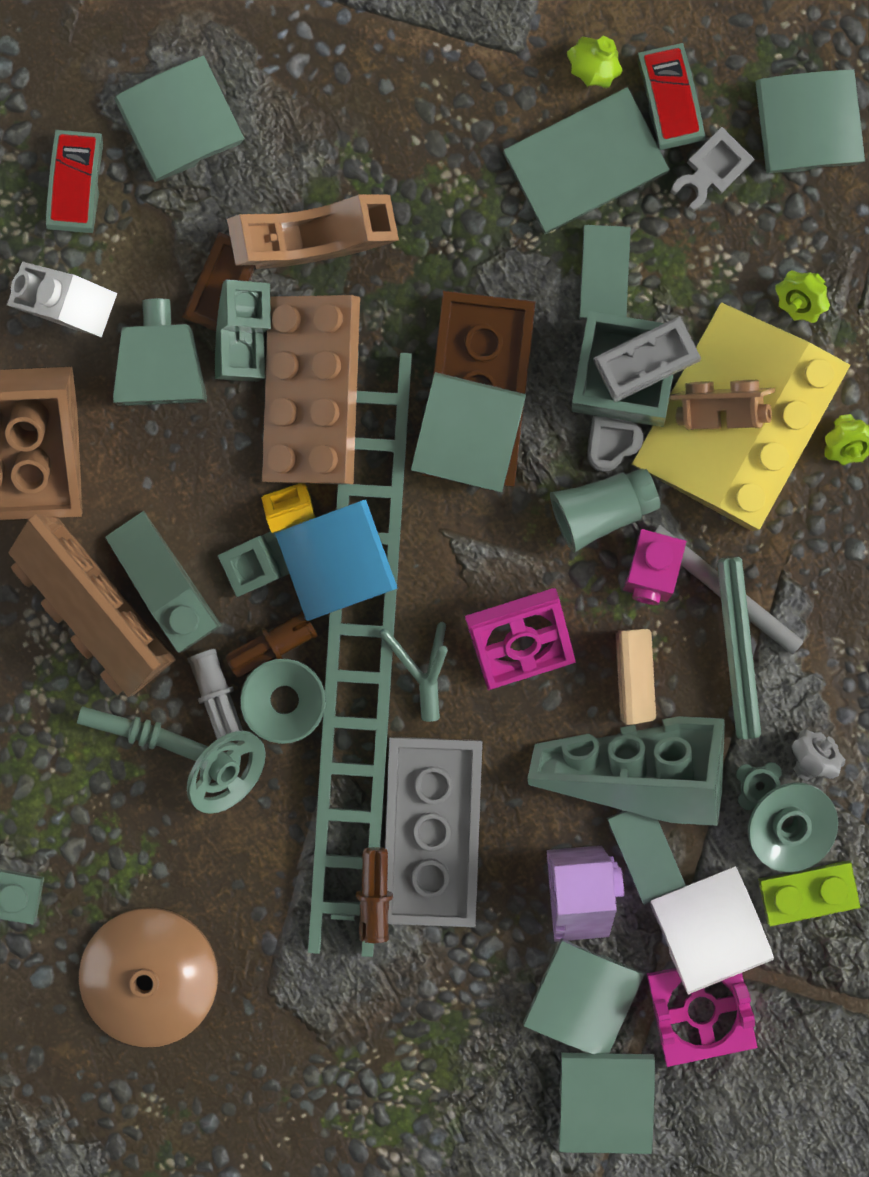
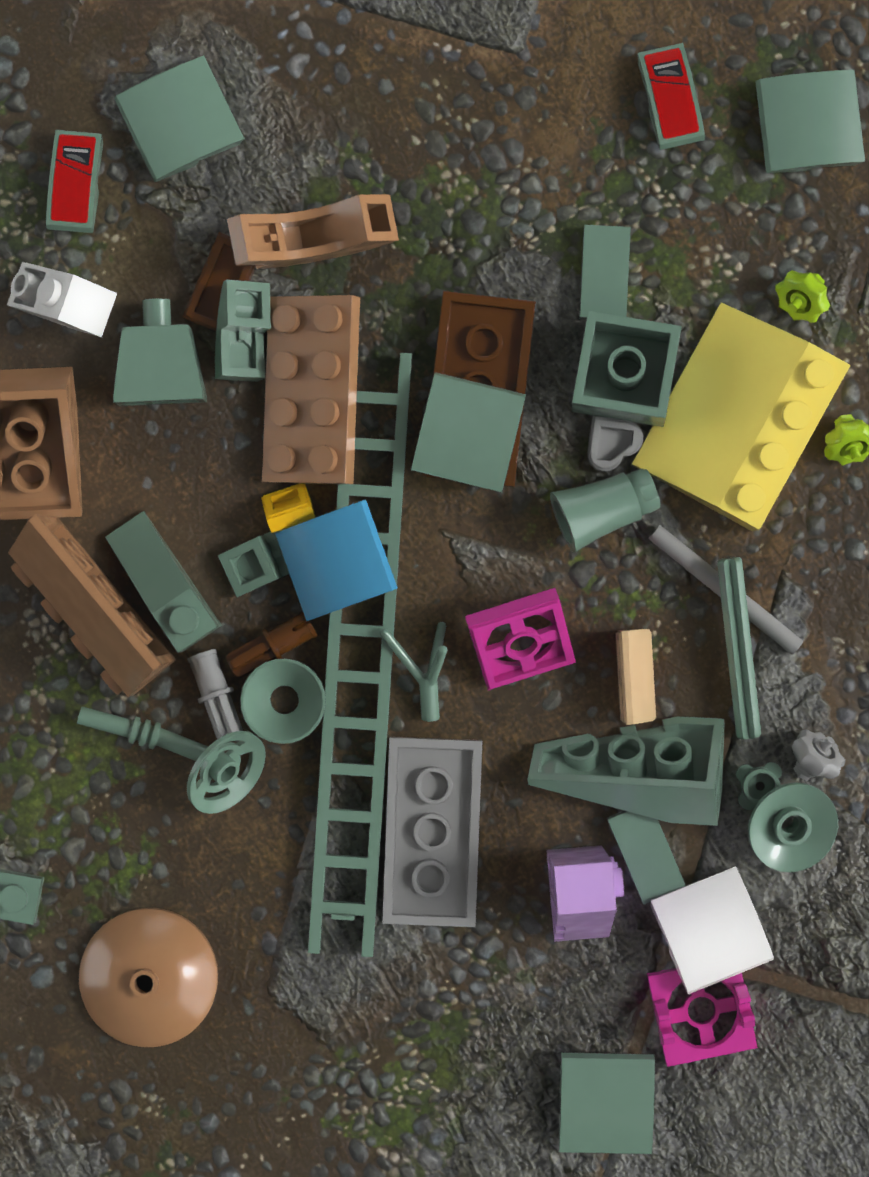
reddish brown axle [356,847,393,943] -> none
sand green tile [503,87,669,235] -> none
sand green slope [523,938,645,1054] -> none
lime piece [567,36,623,88] -> none
light grey plate [594,316,701,403] -> none
dark pink bracket [623,529,687,605] -> none
light grey plate [670,127,755,212] -> none
medium nougat hinge [670,380,775,430] -> none
lime plate [758,861,861,926] -> none

